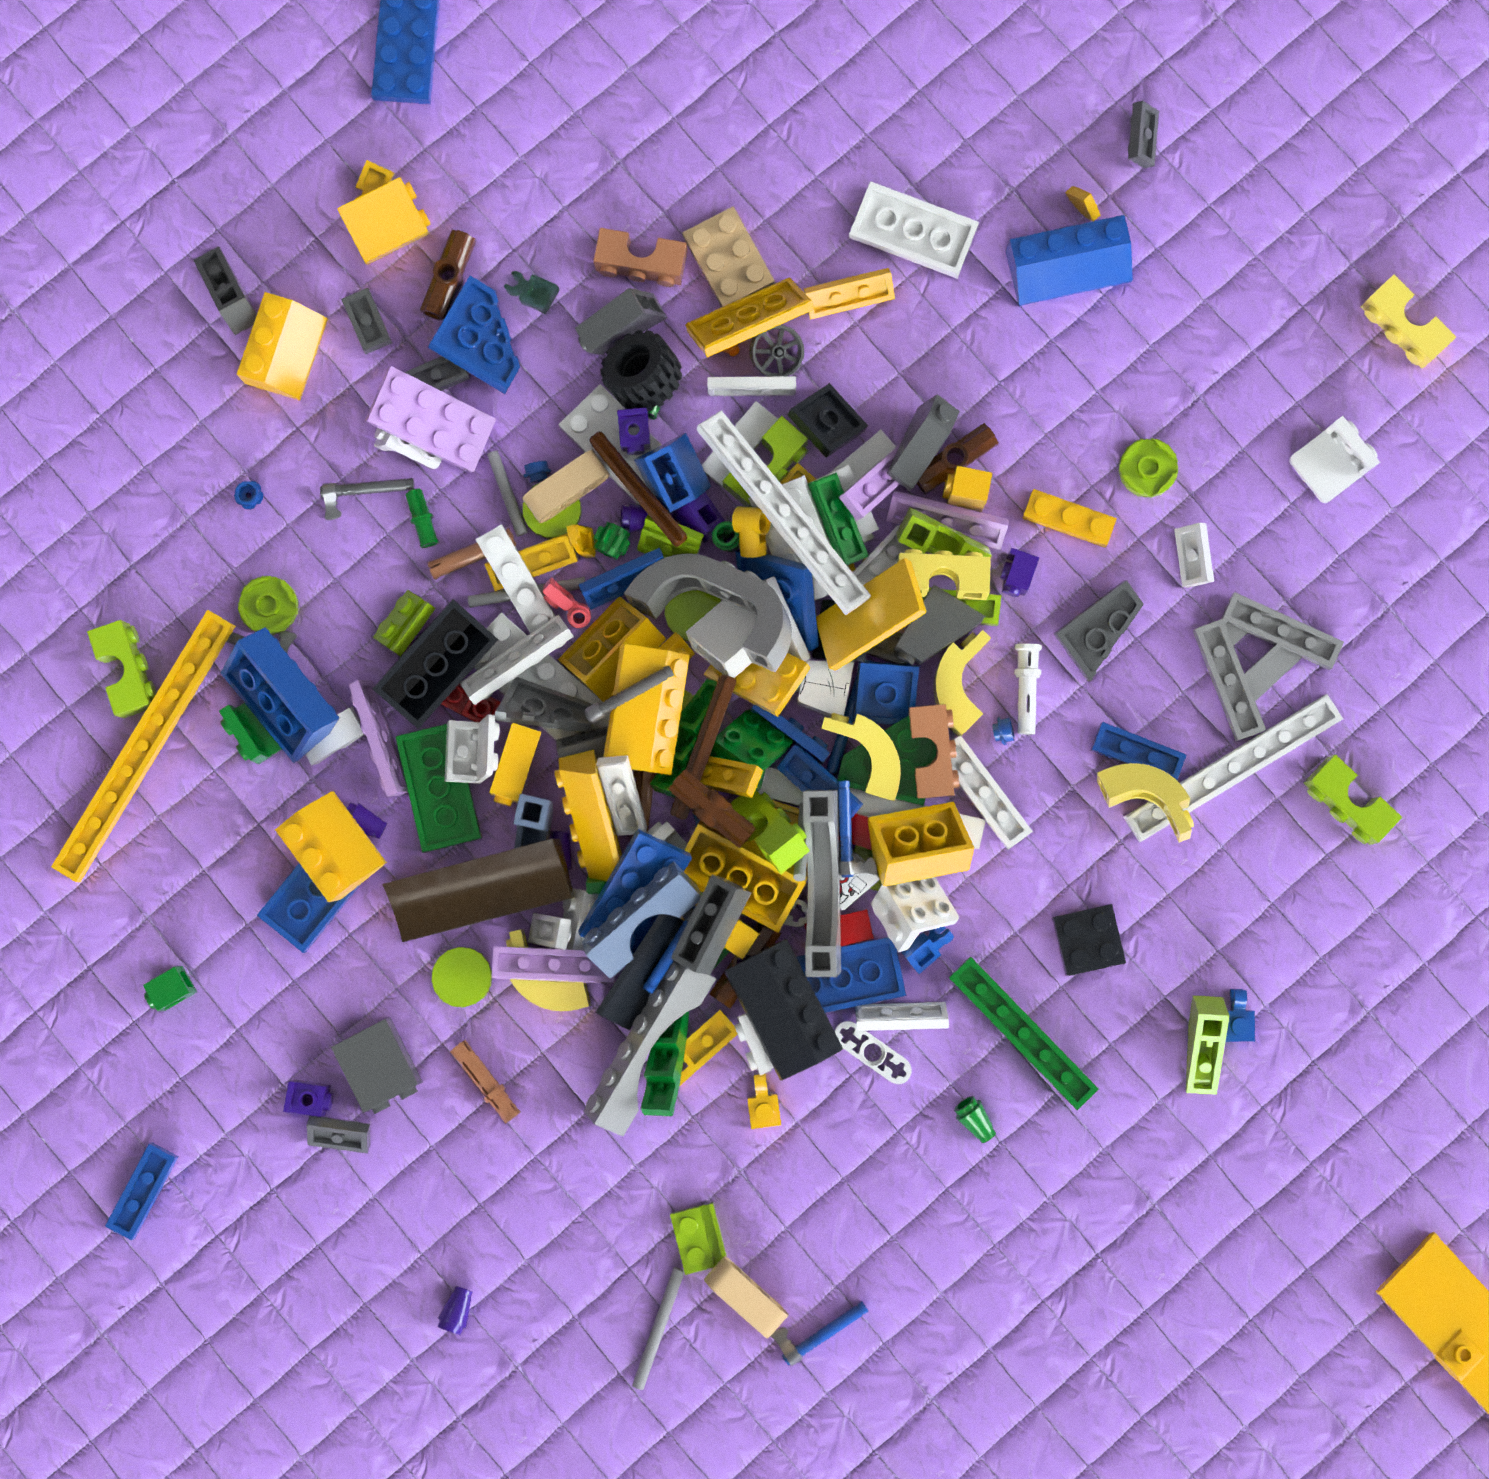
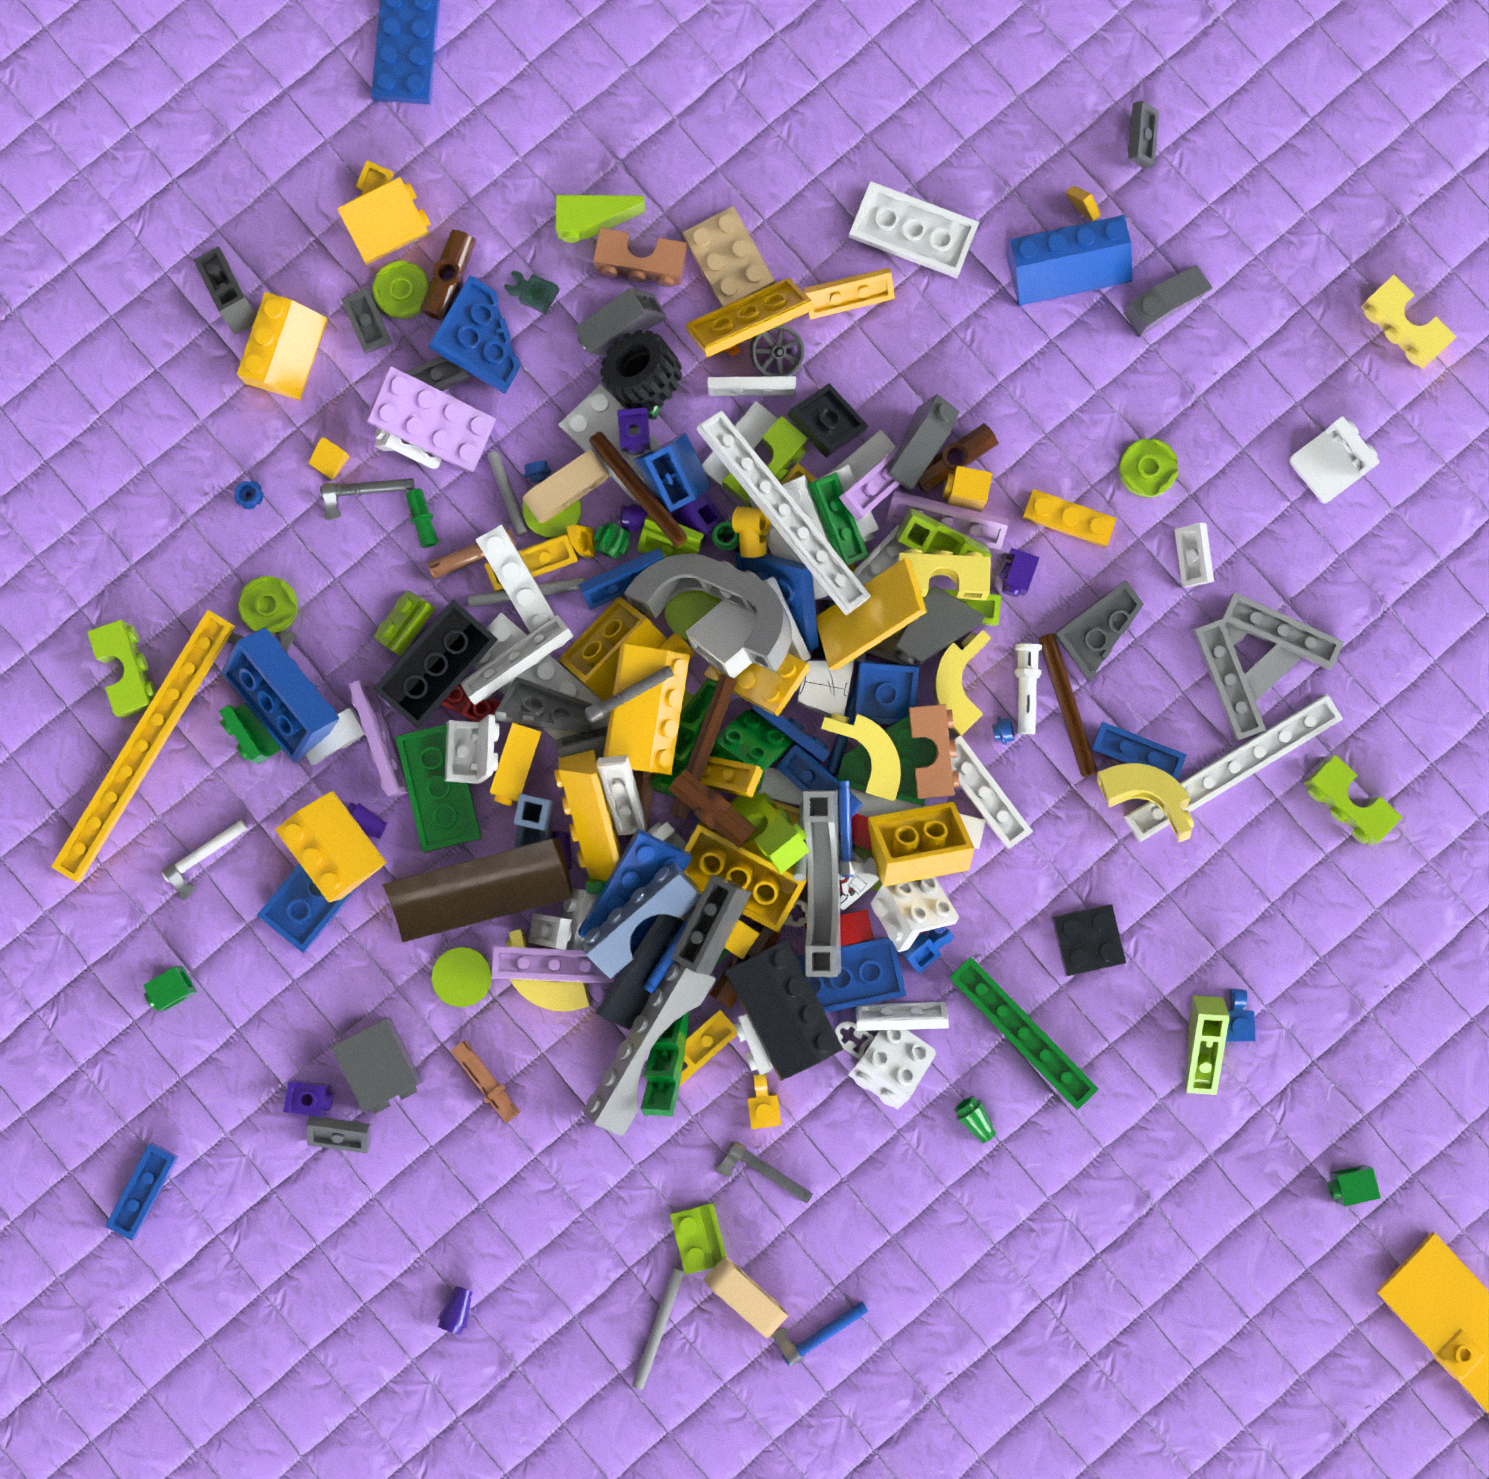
coral plate [542,577,591,628] -> none
none -> white piece [162,819,248,900]
none -> yellow slope [308,436,350,480]
none -> lime tile [372,260,430,320]
none -> lime slope [556,195,646,243]
none -> dark grey piece [715,1141,813,1204]
none -> white bracket [848,1029,936,1110]
none -> reddish brown axle [1039,634,1097,777]
none -> dark grey slope [1124,265,1213,337]
none -> green brick [1328,1165,1381,1206]

